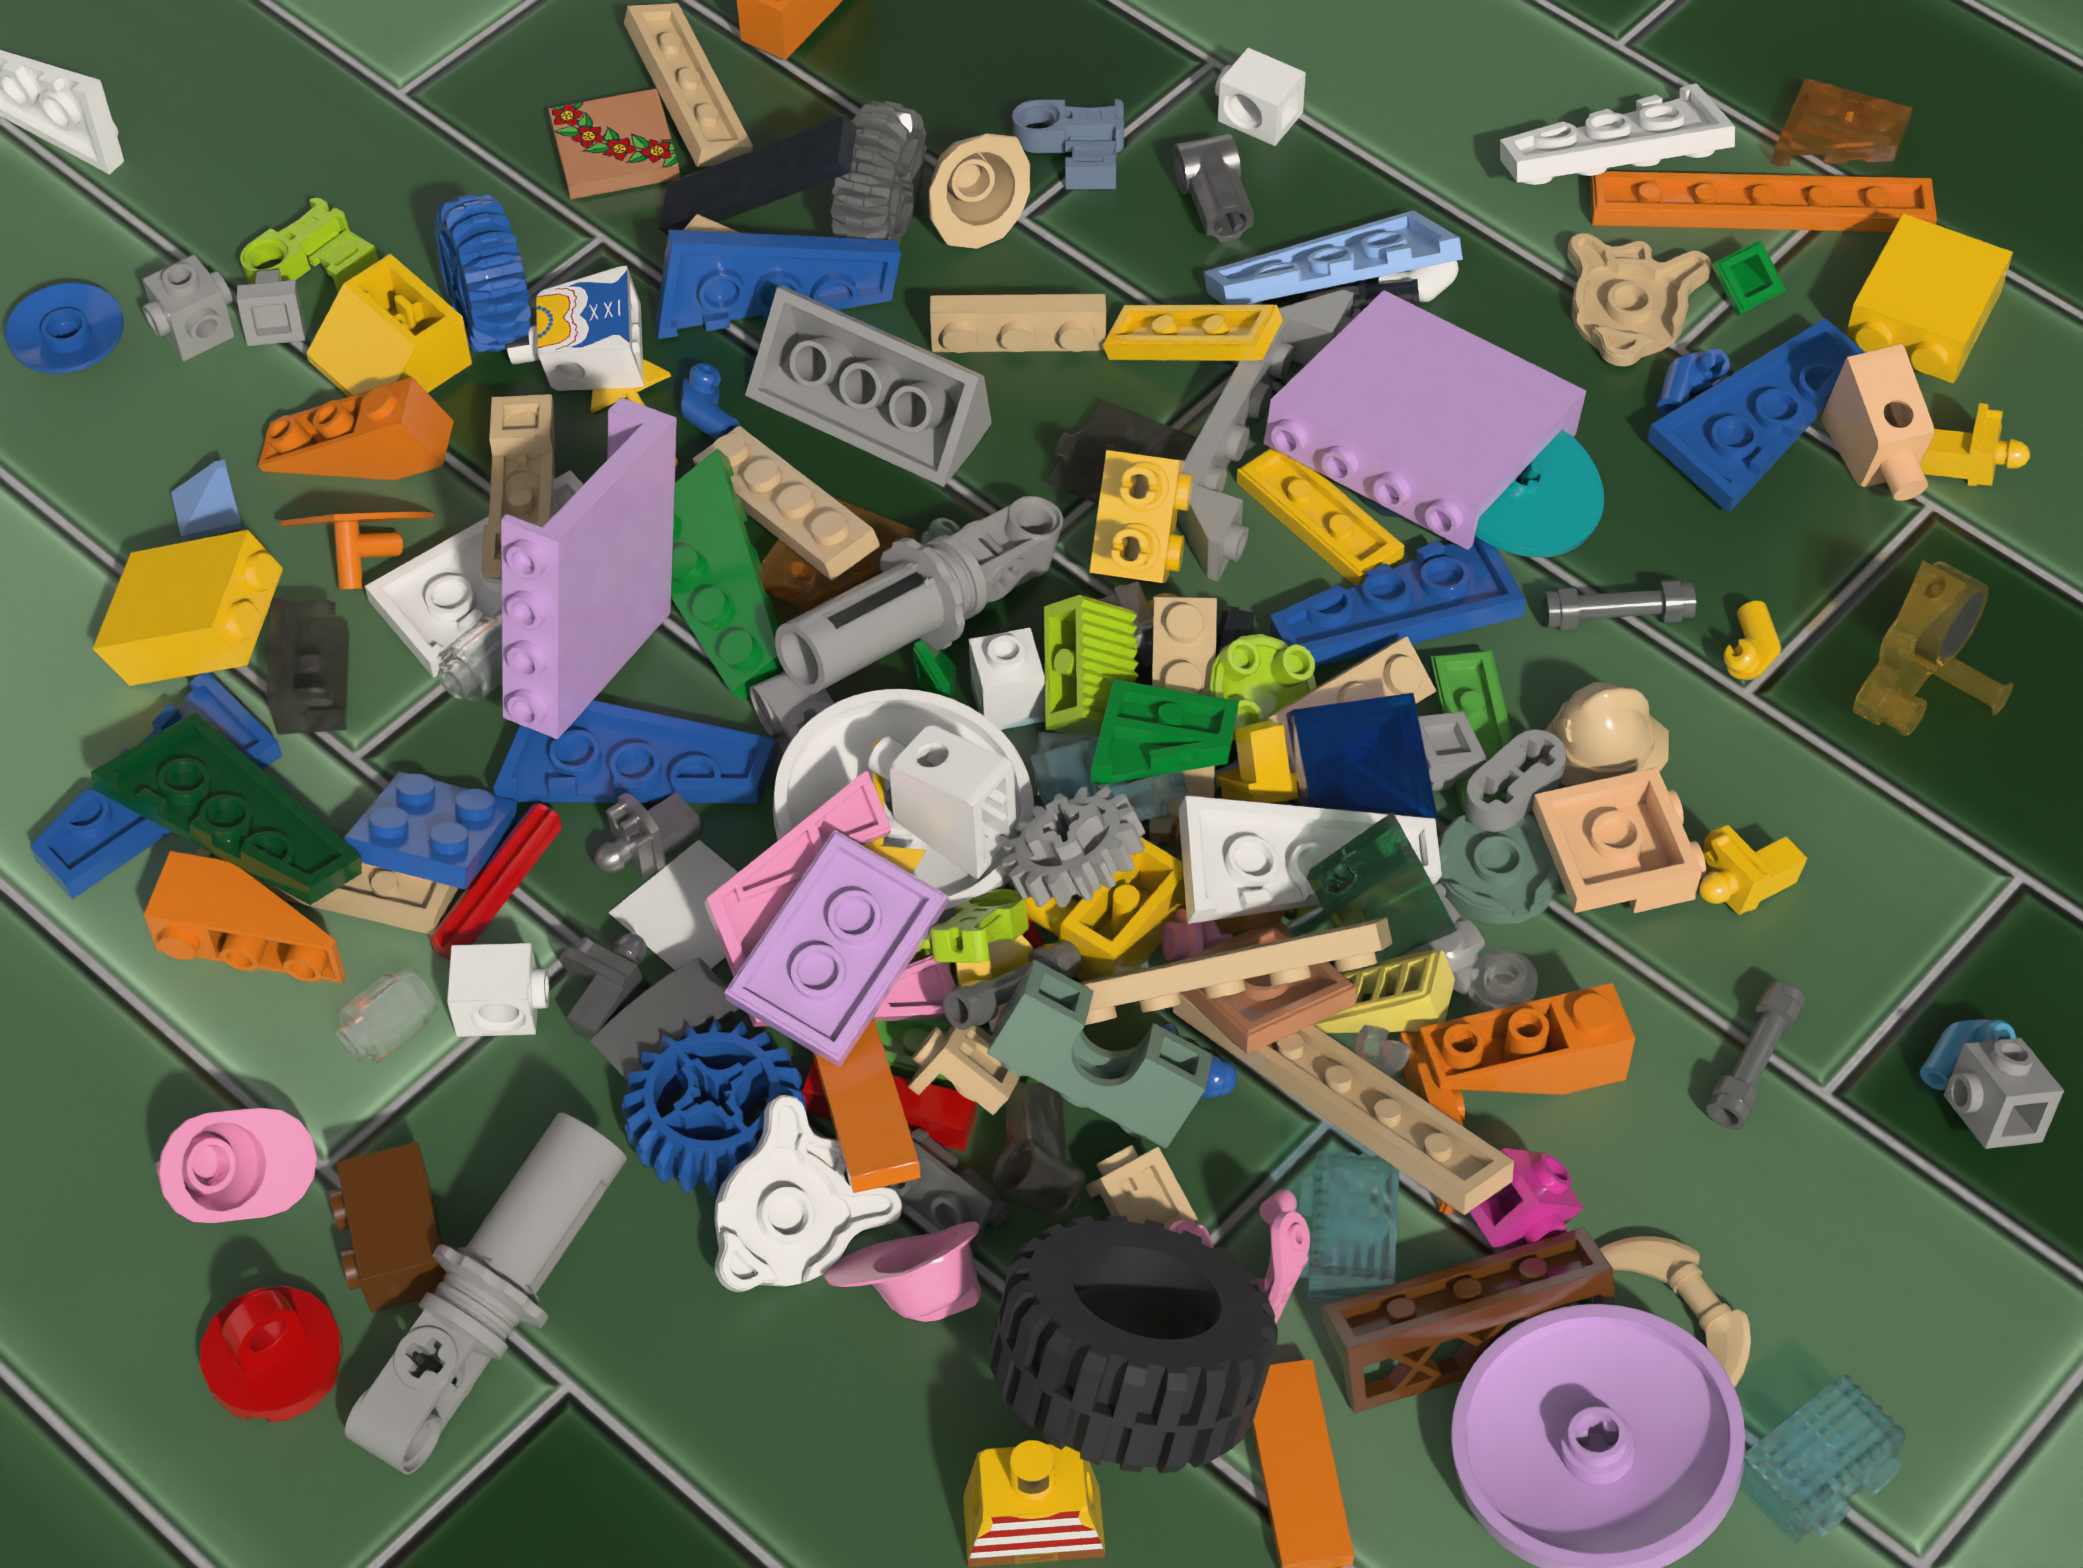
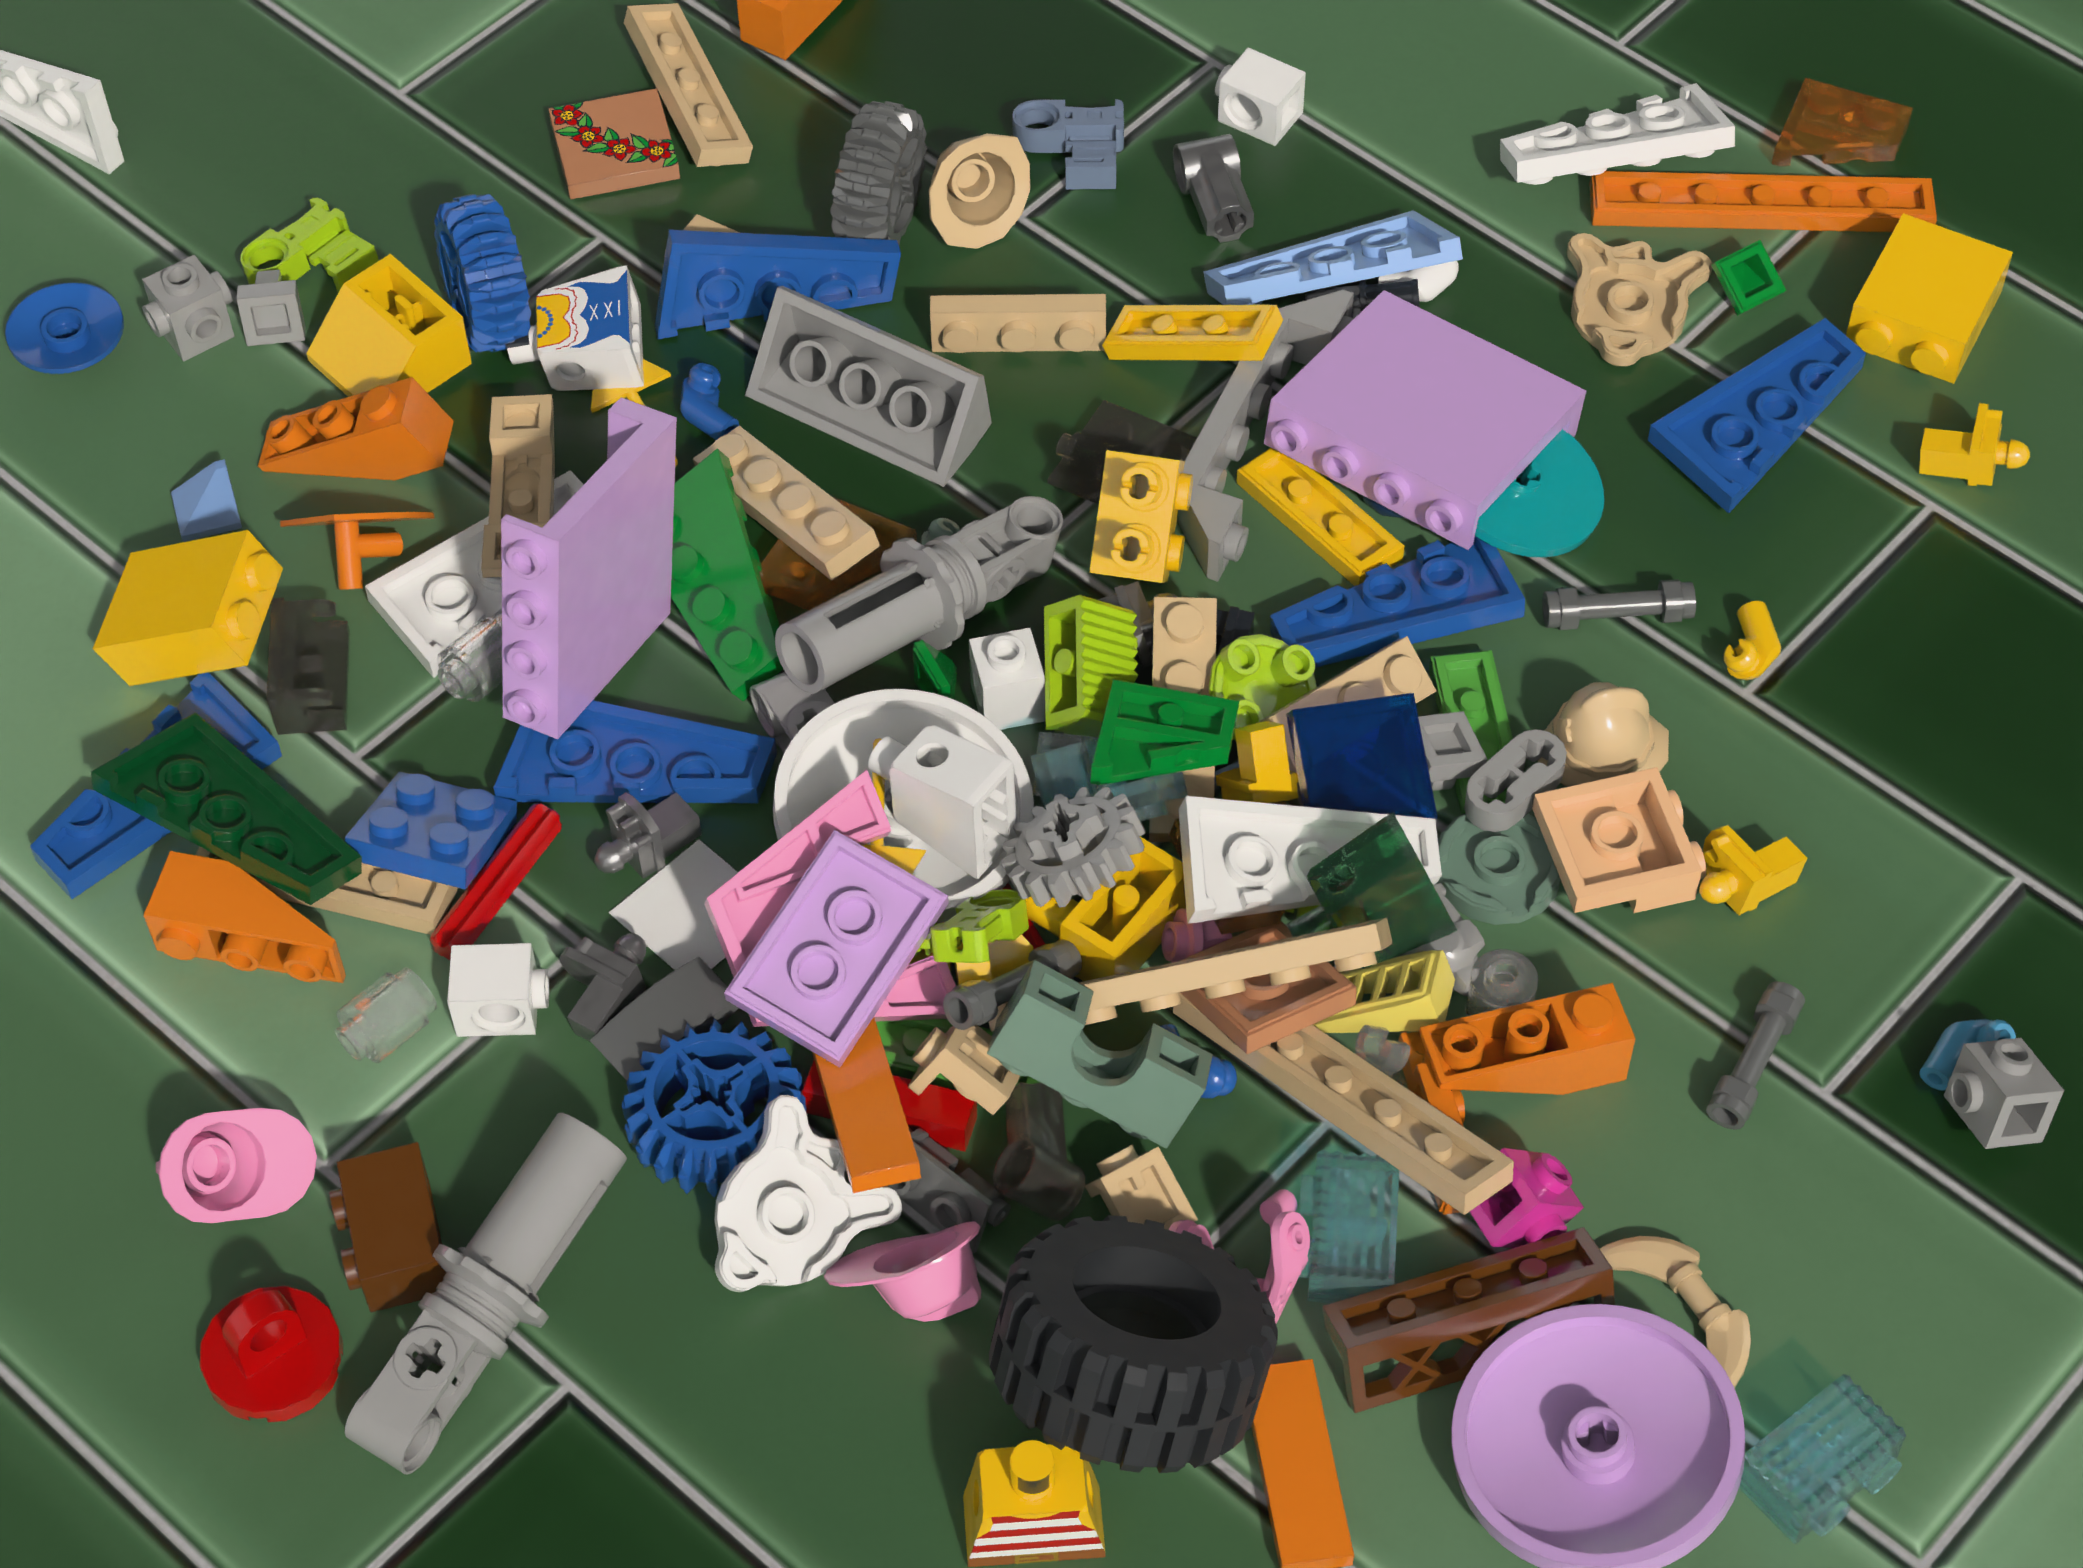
black tile [660,115,857,236] -> none
blue arm [1656,348,1730,416] -> none
light nougat torso [1821,344,1934,501] -> none
clear yellow piece [1853,560,2013,737] -> none

